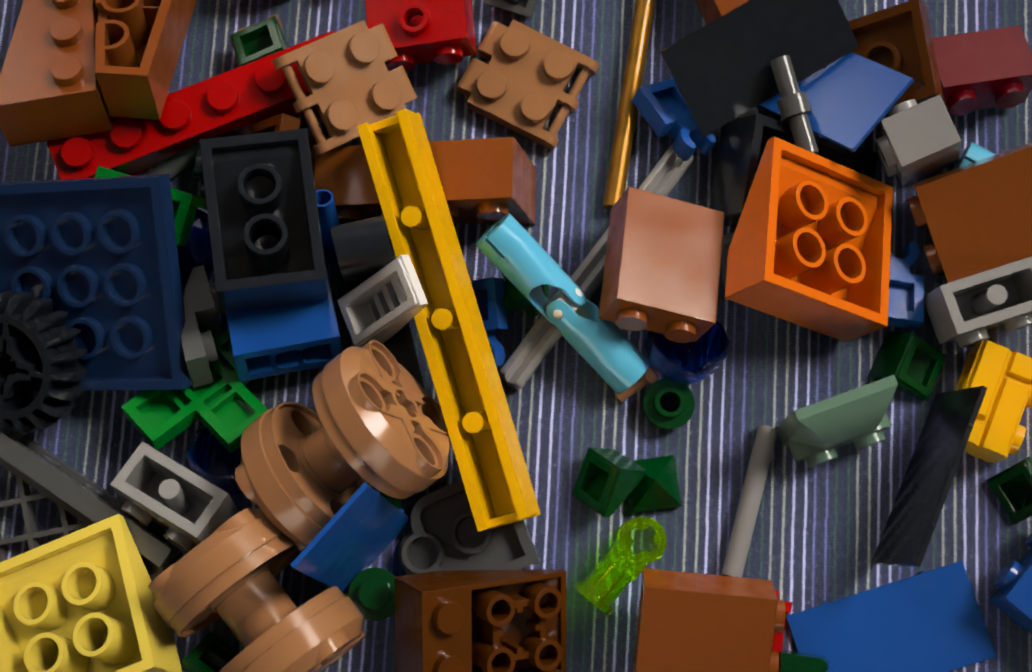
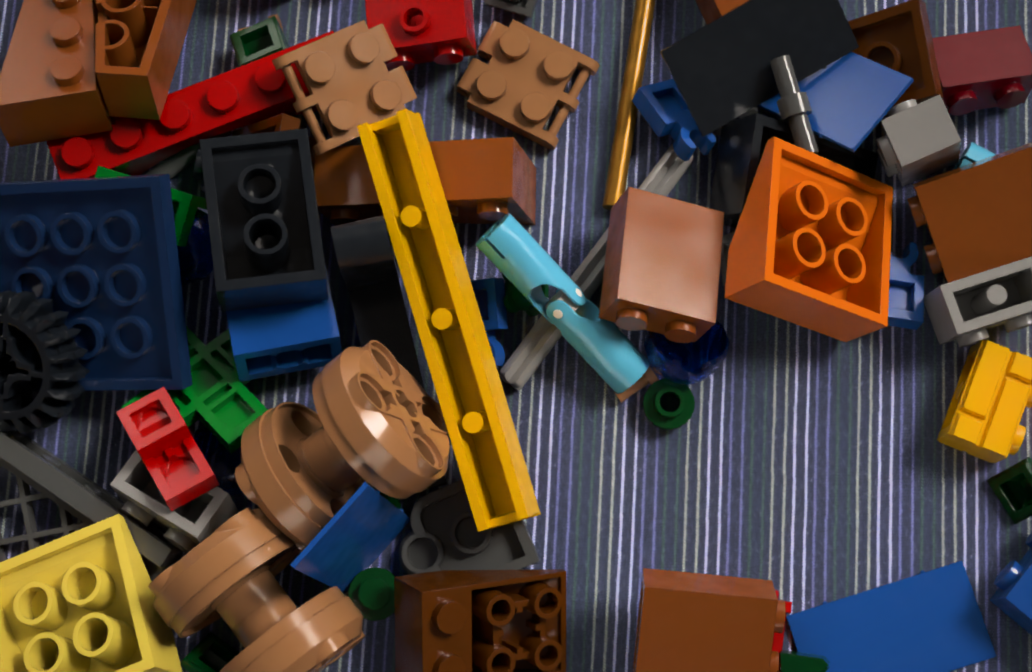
dark grey slope [181,265,225,388] -> none
blue pin [315,189,340,264] -> none
white slope [337,254,428,347] -> none
dark green slope [572,447,646,517] -> none
clear neon green connector [572,516,667,617] -> none
dark green slope [628,455,682,514] -> none
light grey bar [721,425,778,577] -> none
sand green slope [776,375,898,468] -> none
dark green slope [870,332,946,401] -> none
black window [872,386,987,567] -> none
none -> red slope [116,386,219,512]

